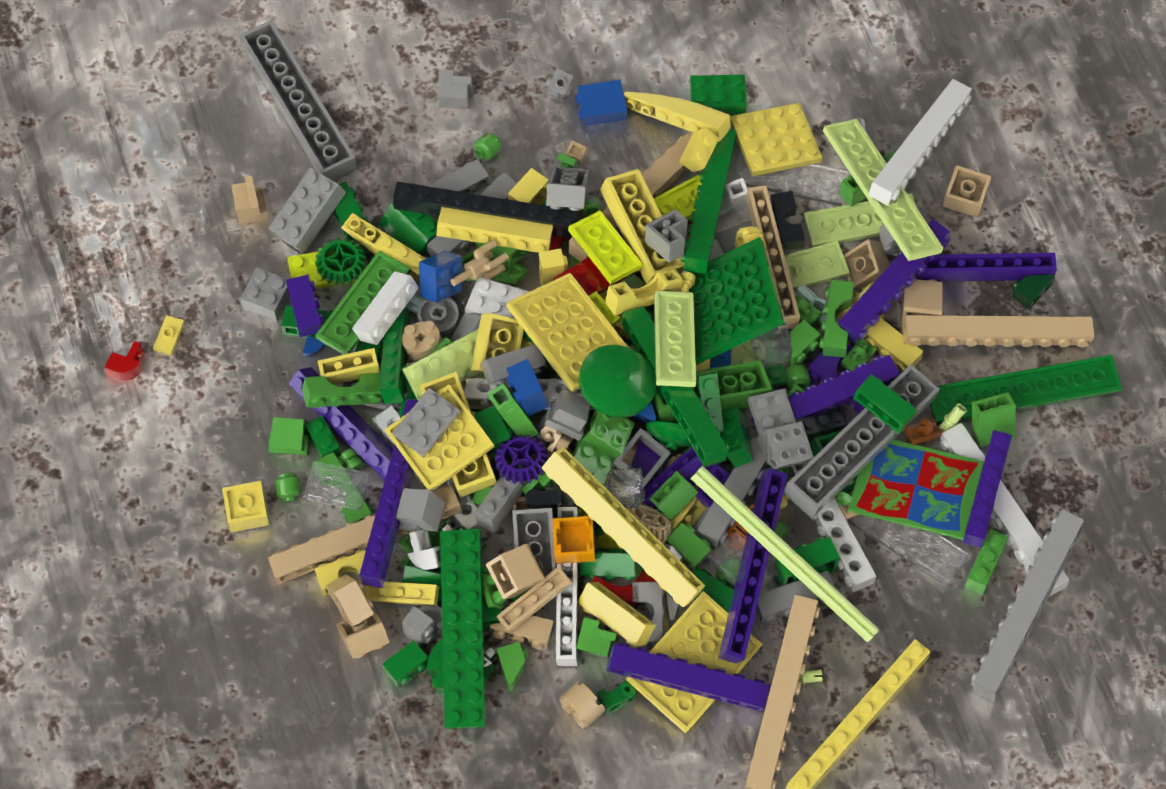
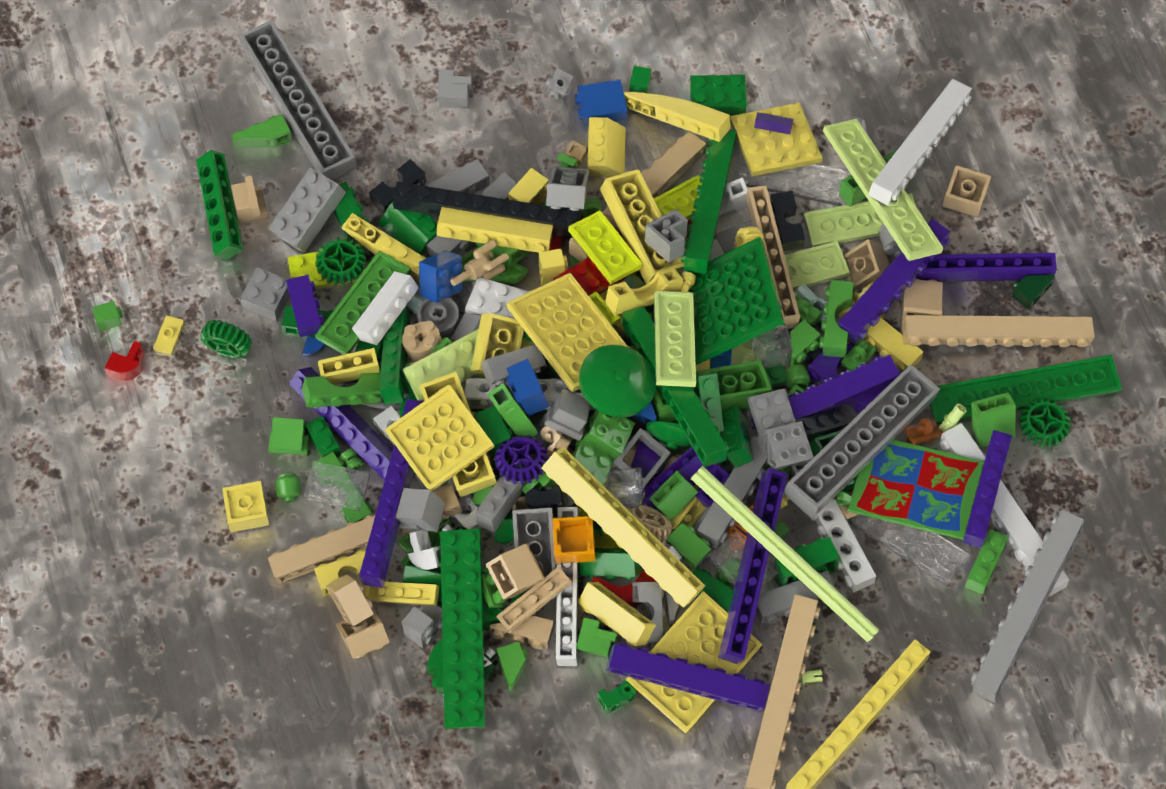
green brick [382,640,429,688] -> none
light grey plate [392,388,461,458] -> none
bright green head [474,133,501,161] -> none
tan brick [559,680,605,729] -> none
light yellow brick [679,128,719,172] -> none
green brick [853,374,917,434] -> none
none -> bright green brick [92,301,123,332]
none -> green brick [196,150,243,260]
none -> green gear [200,320,252,359]
none -> bright green slope [231,114,292,147]
none -> black arch [369,159,426,214]
none -> green slope [494,508,514,544]
none -> light yellow slope [588,117,626,177]
none -> green brick [629,66,652,93]
none -> dark purple slope [754,112,794,134]
none -> green gear [1018,398,1071,449]

